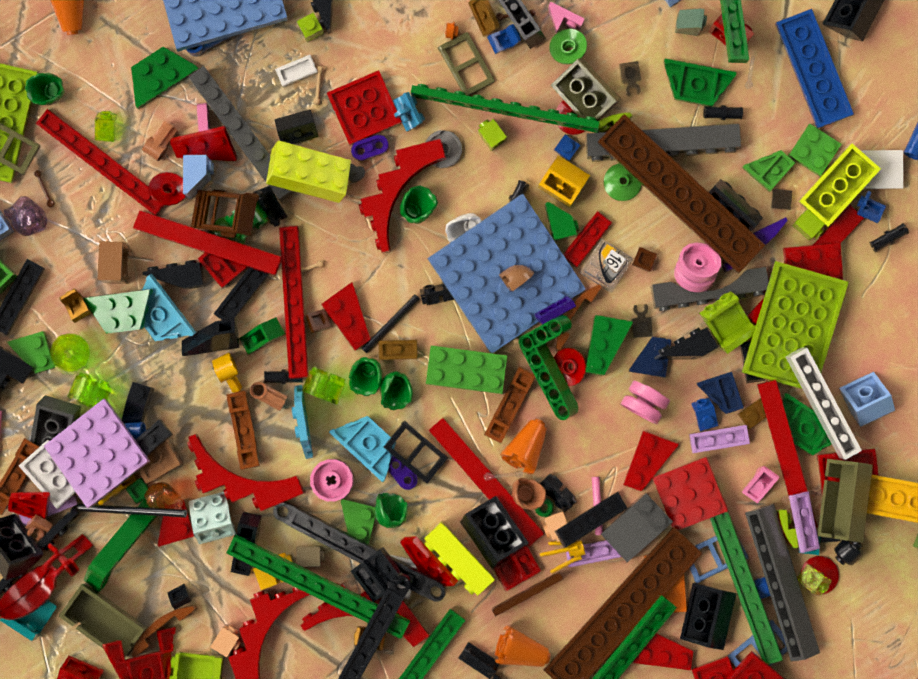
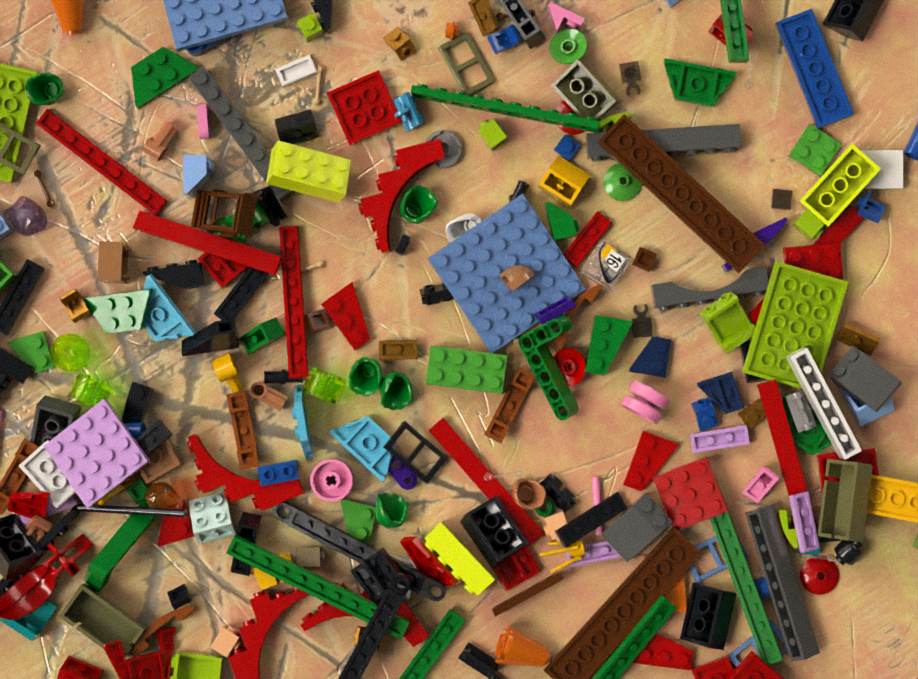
clear neon green bracket [95,111,117,142] -> none
red dish [149,172,186,205] -> none
red wing [170,126,238,161] -> none
dark grey piece [348,164,365,183] -> none
dark purple plate [351,135,389,161] -> none
black bar [361,294,420,354] -> none
orange cone [500,419,547,474] -> none
black slope [654,327,718,360] -> none
bright pink wheel [674,243,721,293] -> none
sand green slope [675,9,707,36] -> none
black pin [703,105,743,120] -> none
black slope [709,179,763,231] -> none
bright green wing [742,150,795,192] -> none
clear neon green bracket [797,564,831,596] -> none
black pin [869,223,909,253] -> none
none -> blue bracket [257,460,299,486]
none -> pearl gold bracket [383,26,416,61]
none -> black tile [395,234,410,256]
none -> light grey hinge [785,390,816,433]
none -> clear hinge [794,553,835,562]
none -> dark grey slope [828,346,902,412]
none -> pearl gold plate [836,322,880,356]

